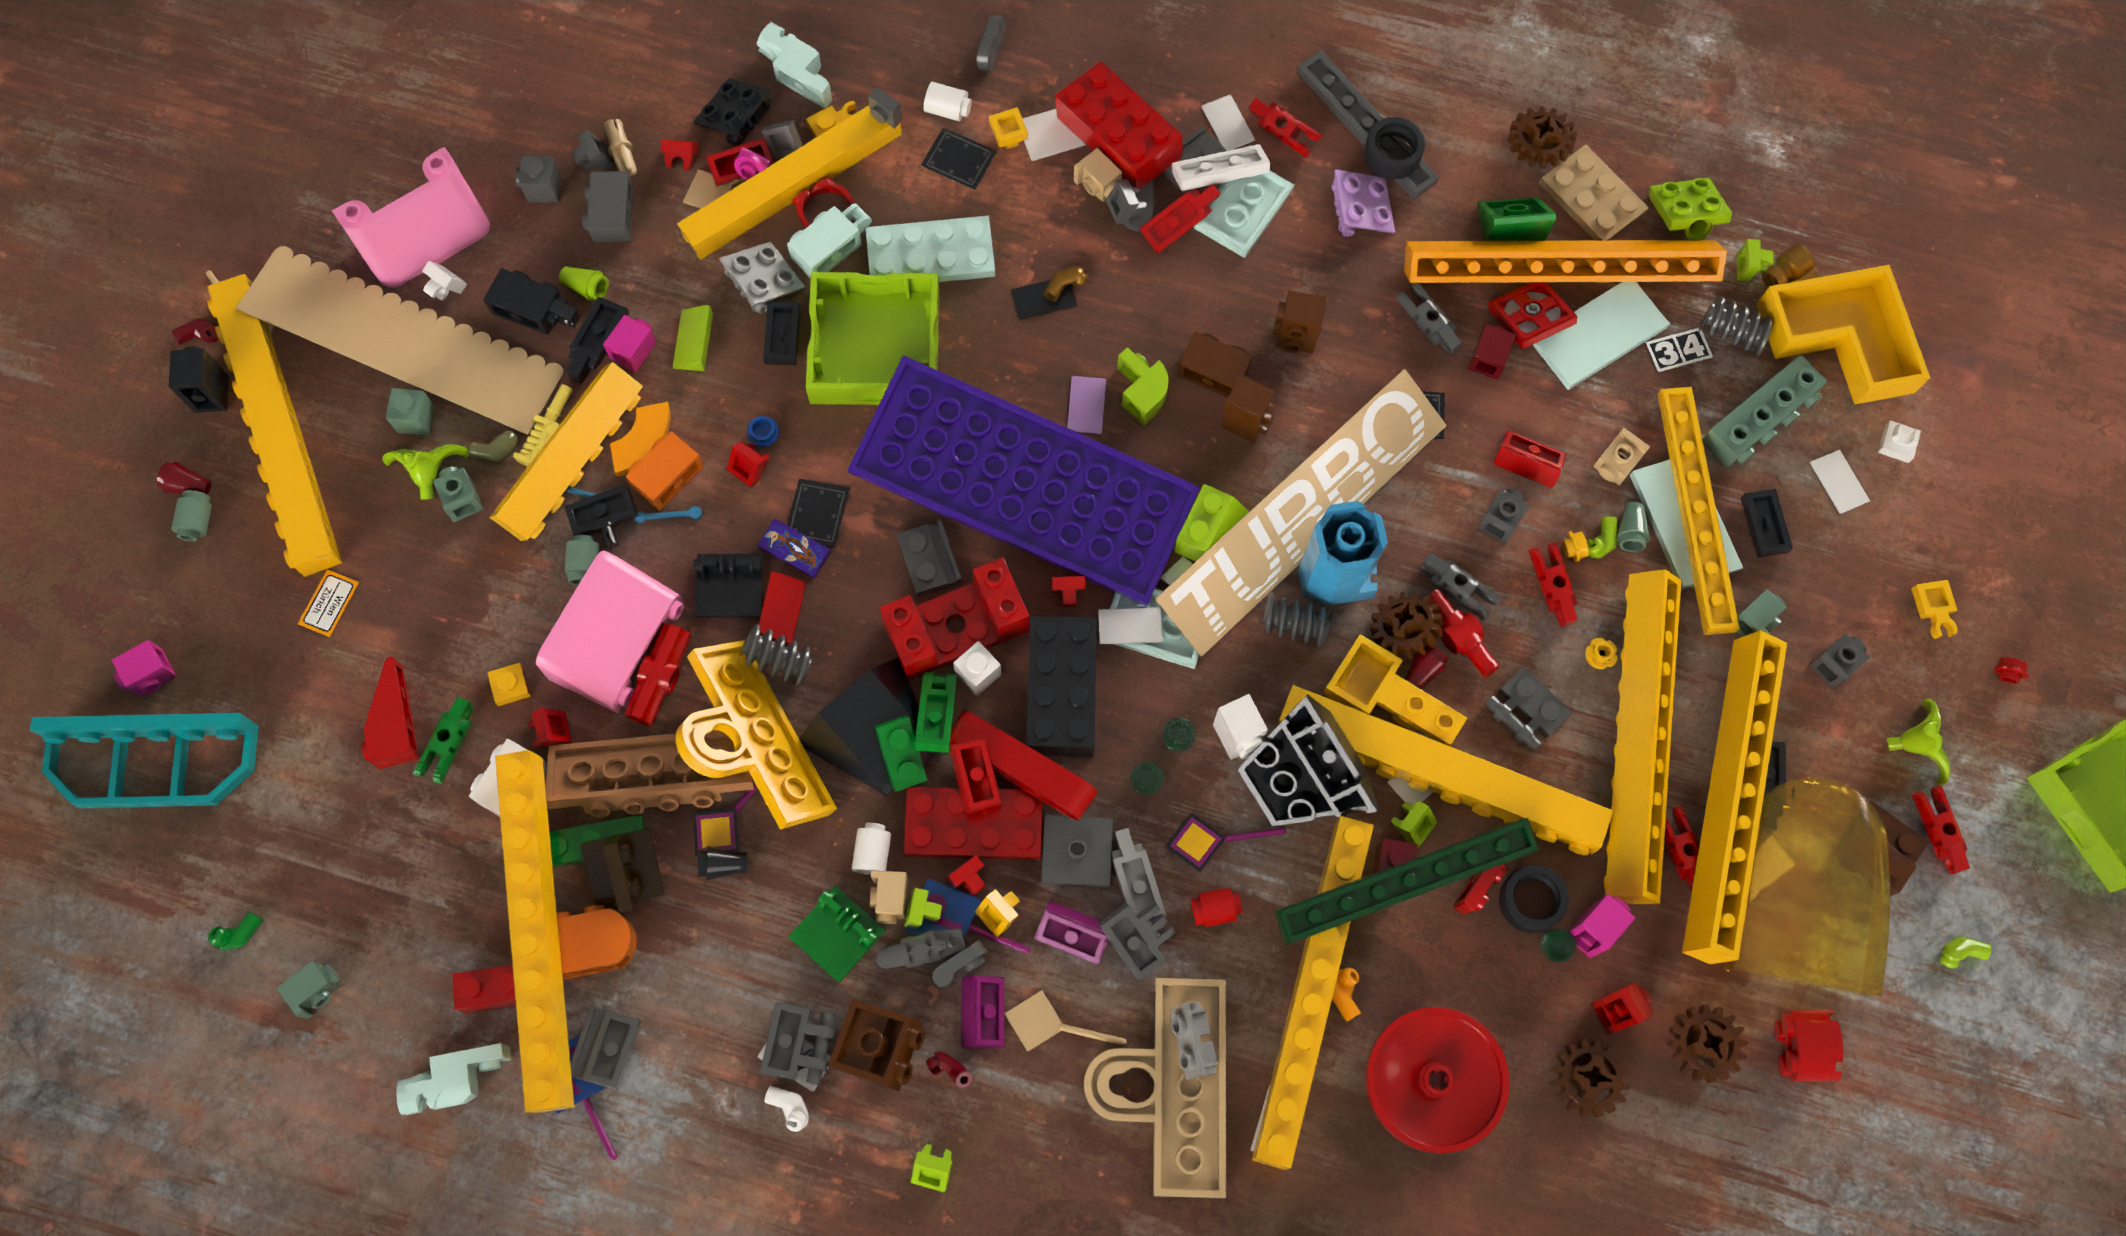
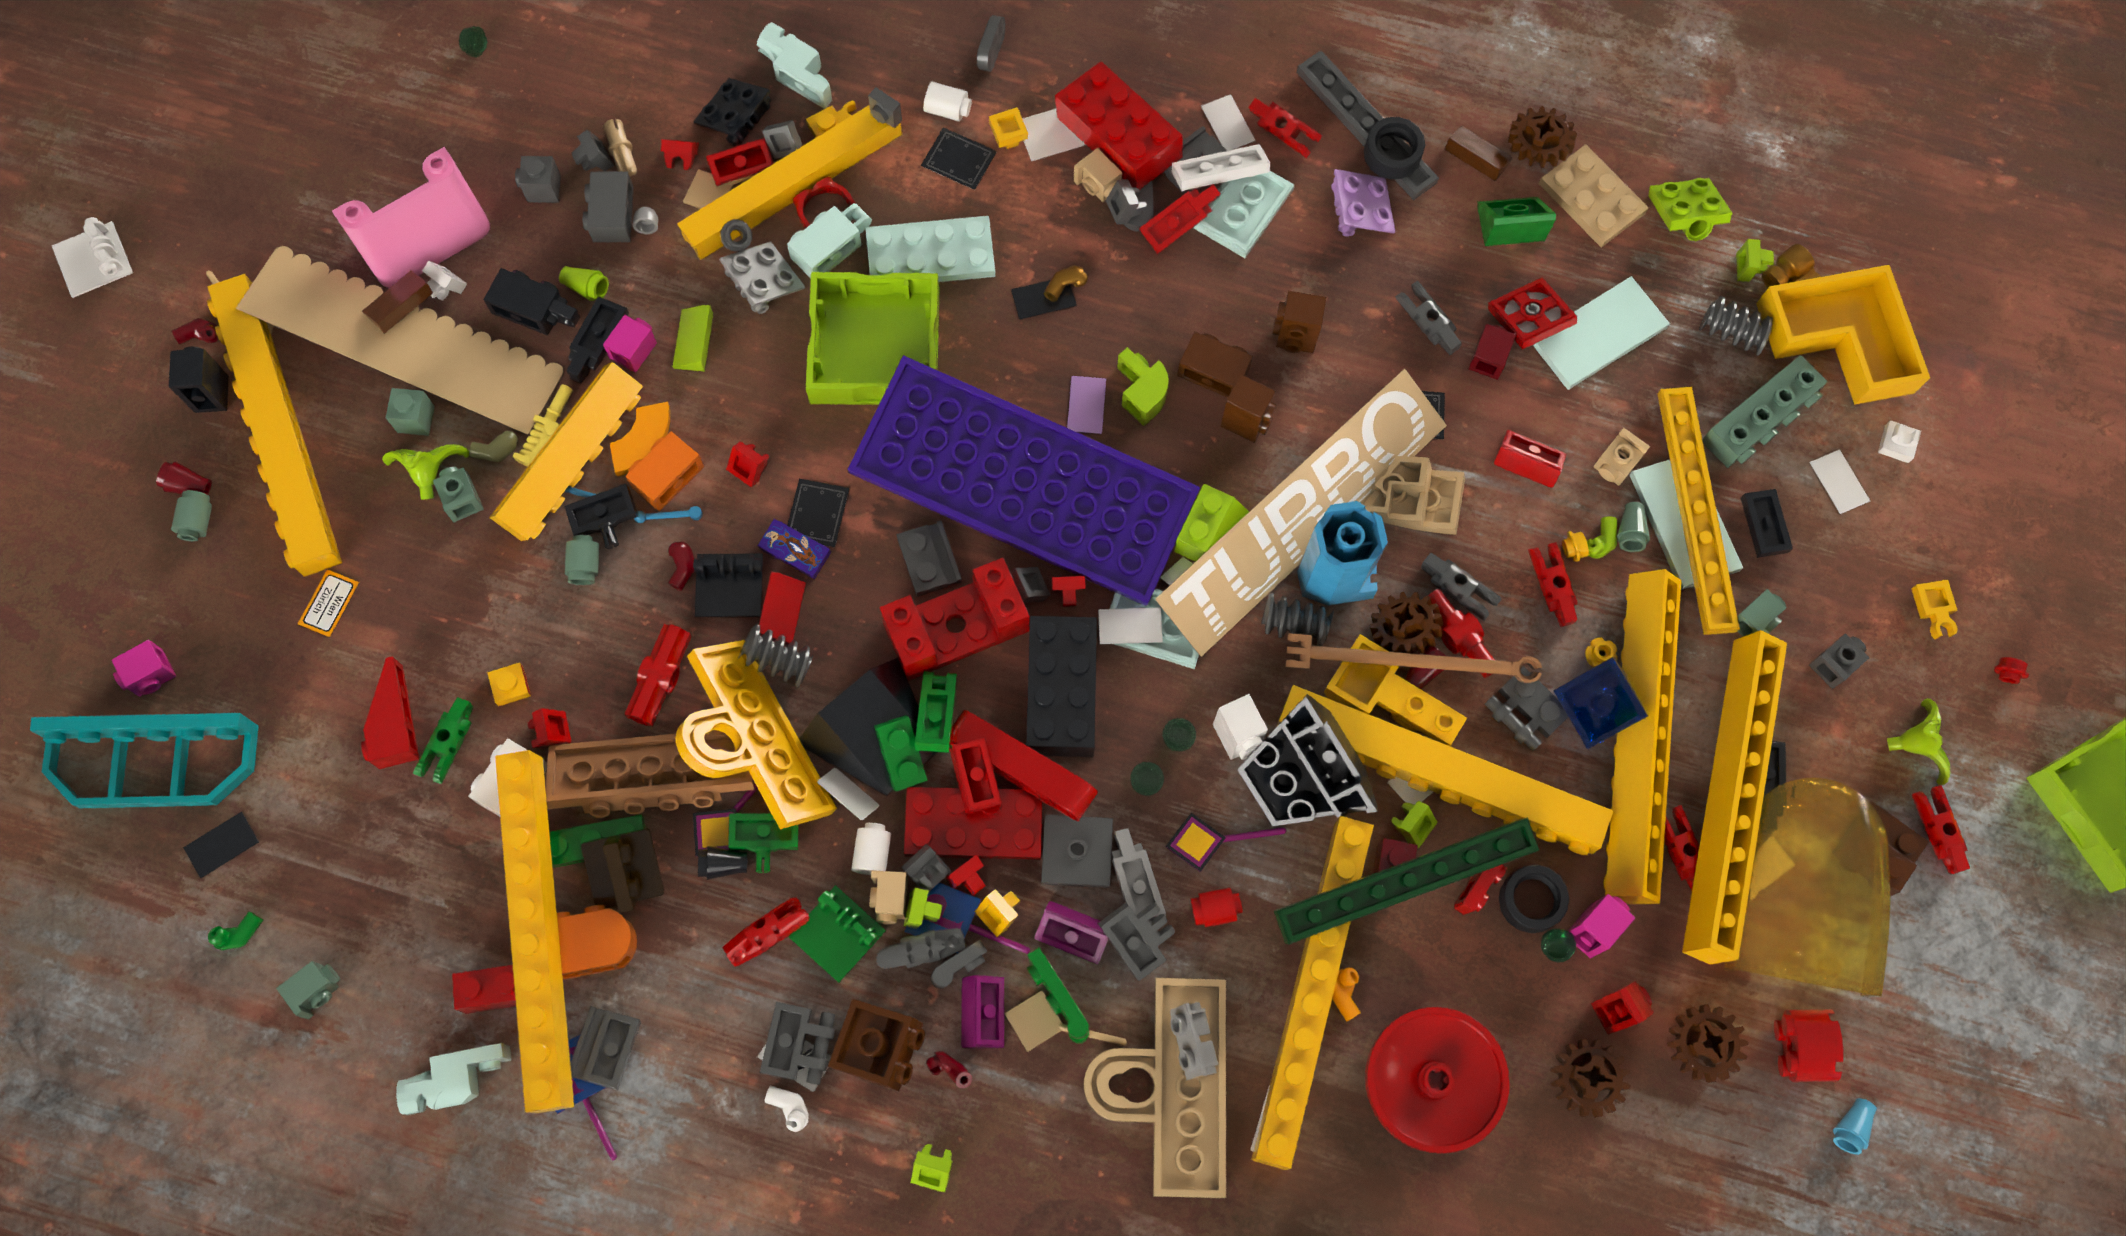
bright pink windscreen [536,550,684,714] -> none
dark pink plate [734,147,771,180] -> none
blue plate [747,416,779,448] -> none
black plate [763,301,800,365] -> none
white brick [953,641,1001,697] -> none
light orange brick [1404,240,1727,283] -> none
dark grey brick [1477,489,1529,545] -> none
white sticker [1645,328,1713,372] -> none
lime arm [1940,936,1992,969] -> none
none -> white hinge [52,217,133,298]
none -> black sticker [183,812,259,878]
none -> reddish brown slope [362,271,433,334]
none -> clear green plate [459,26,487,57]
none -> light grey hinge [633,206,658,234]
none -> dark red arm [668,542,695,591]
none -> dark grey plate [720,220,752,252]
none -> red hinge [722,897,810,967]
none -> green plate [728,813,798,873]
none -> white sticker [817,768,879,820]
none -> dark grey tile [901,844,951,893]
none -> dark grey plate [1010,567,1050,603]
none -> green plate [1026,948,1089,1044]
none -> medium nougat hinge [1285,633,1542,683]
none -> tan slope [1362,456,1465,535]
none -> reddish brown slope [1444,126,1513,181]
none -> clear blue slope [1554,657,1648,749]
none -> medium azure cone [1833,1098,1877,1155]

